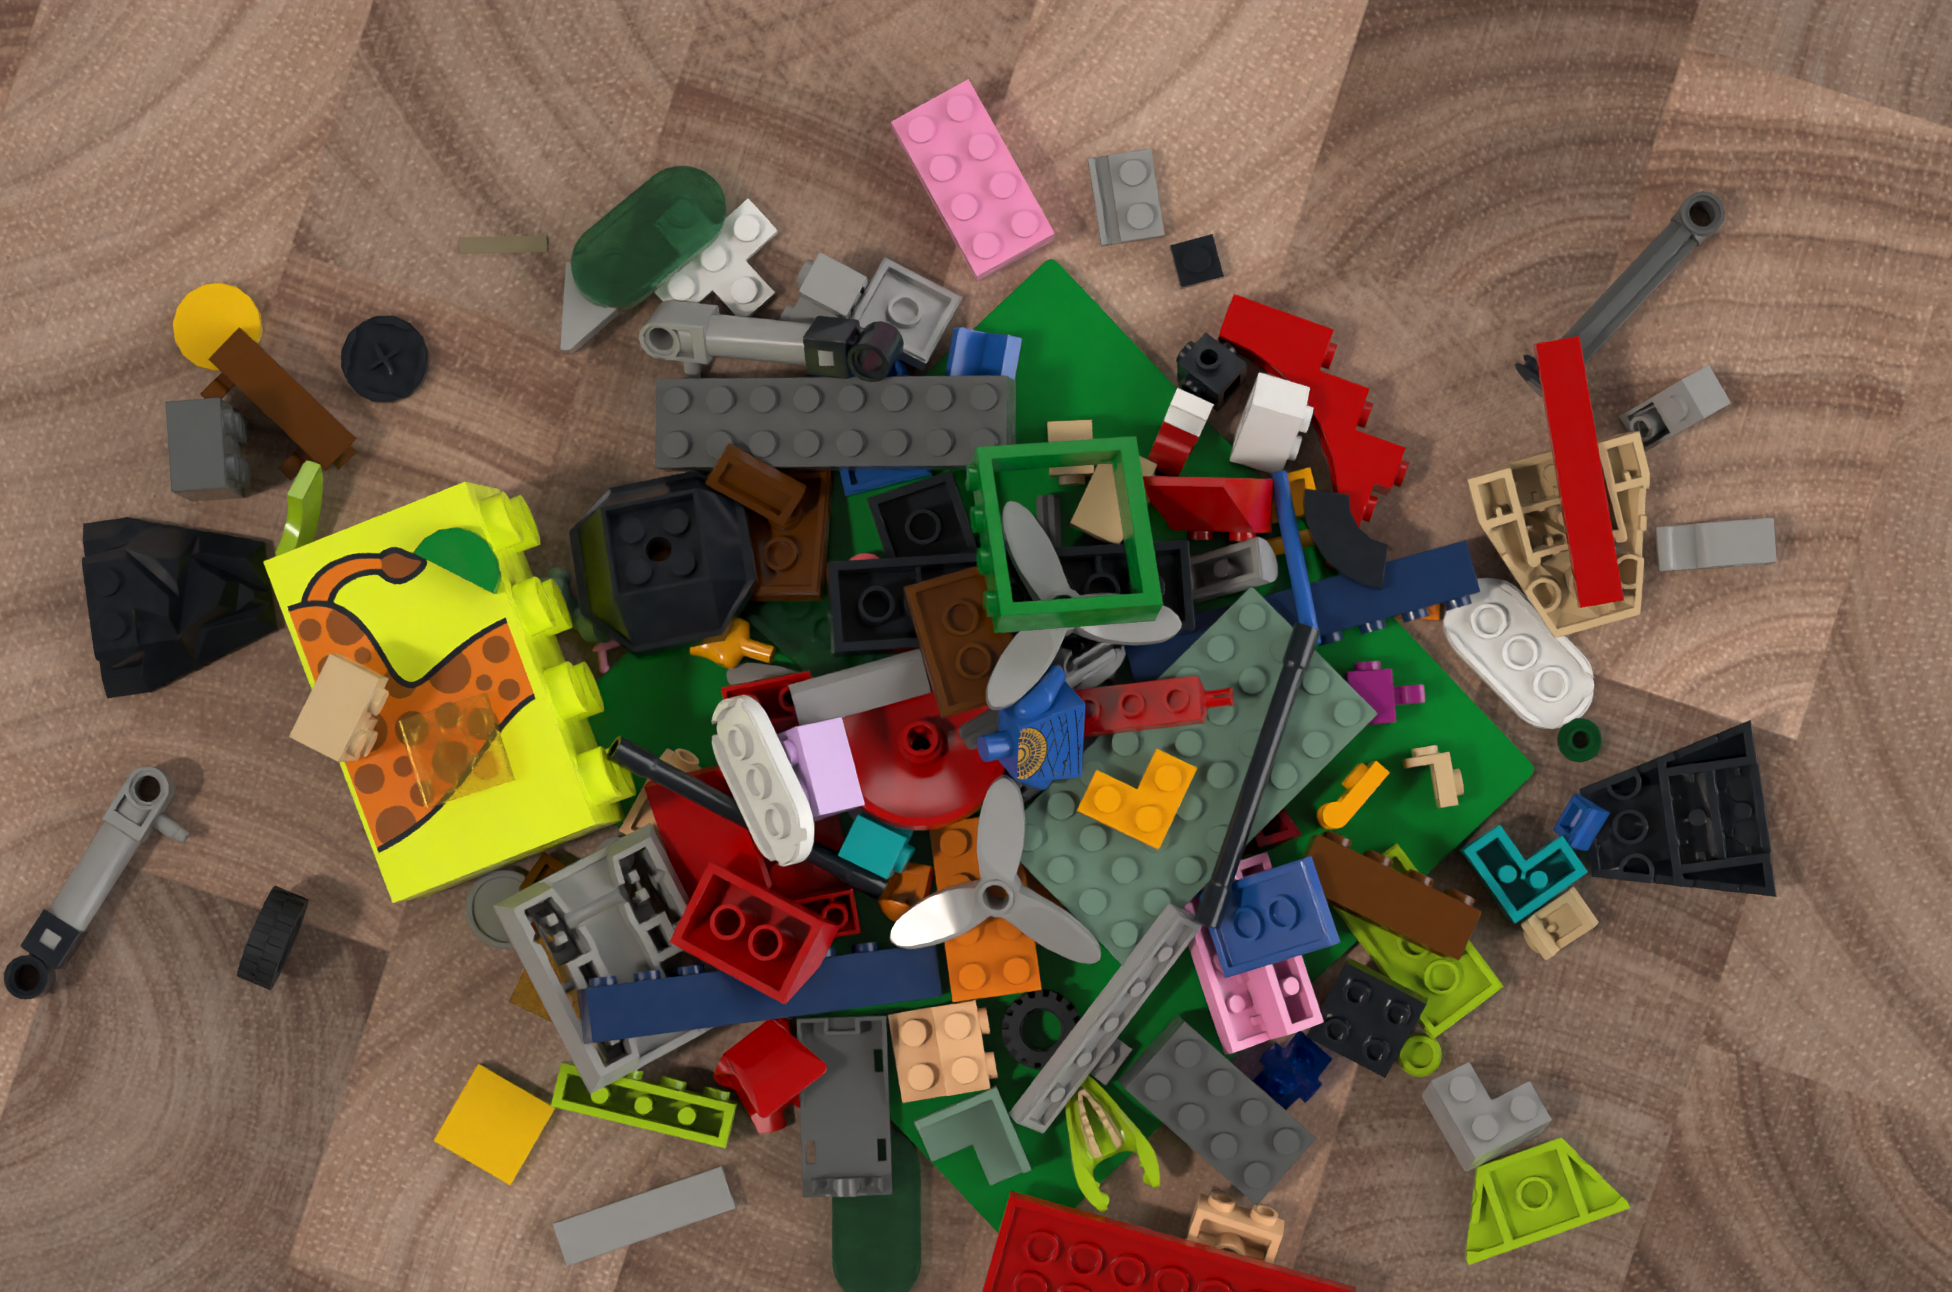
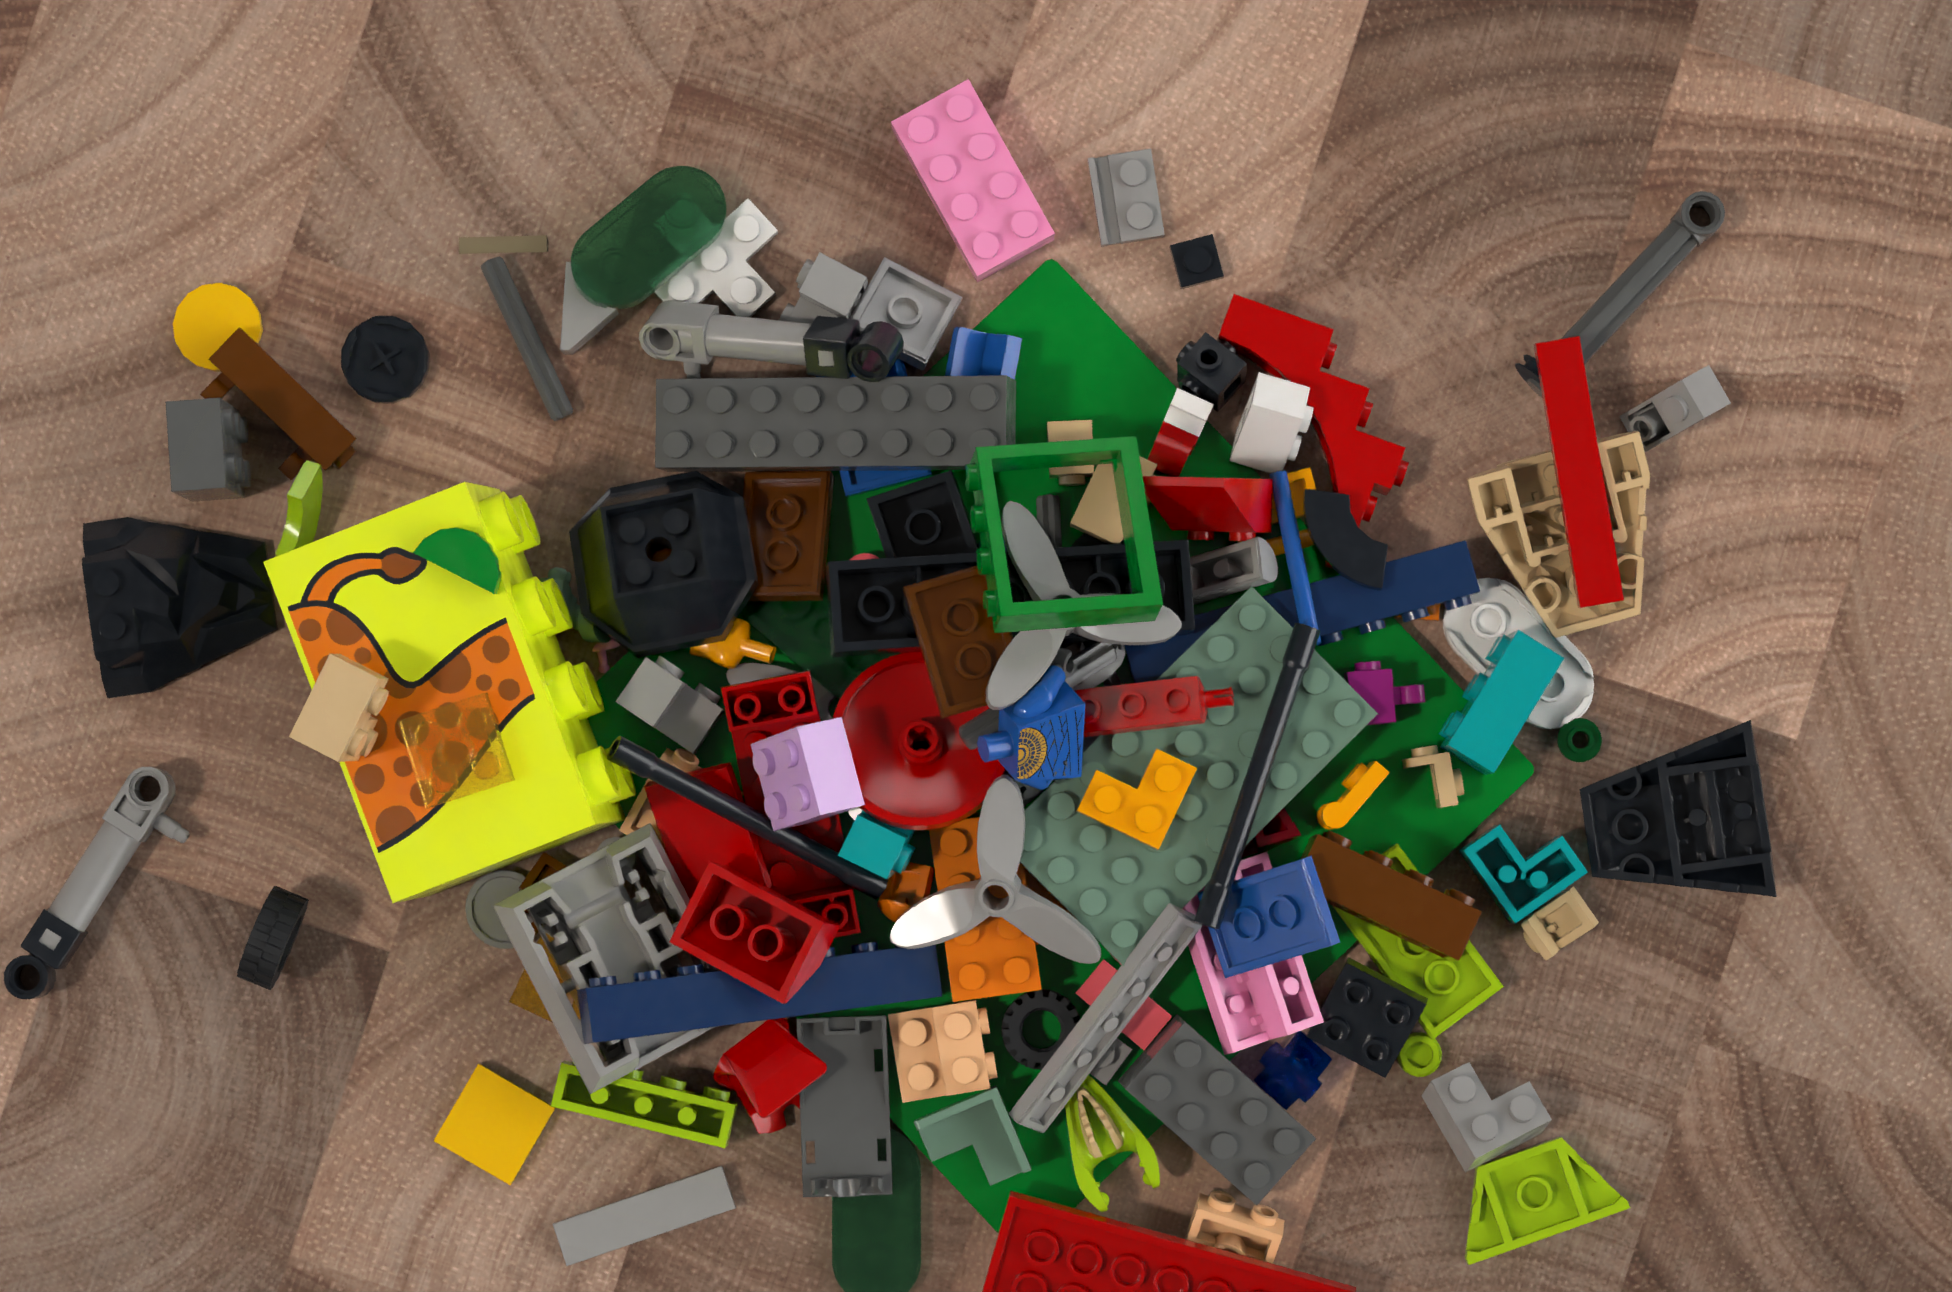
reddish brown tile [705,443,806,527] -> none
white tile [712,695,814,866] -> none
light grey tile [789,648,931,726] -> none
blue slope [1553,792,1610,851] -> none
light grey piece [1655,518,1777,572] -> none
none -> dark grey axle [481,256,573,421]
none -> light grey brick [616,656,725,754]
none -> coral tile [1075,959,1172,1050]
none -> teal brick [1439,630,1564,775]

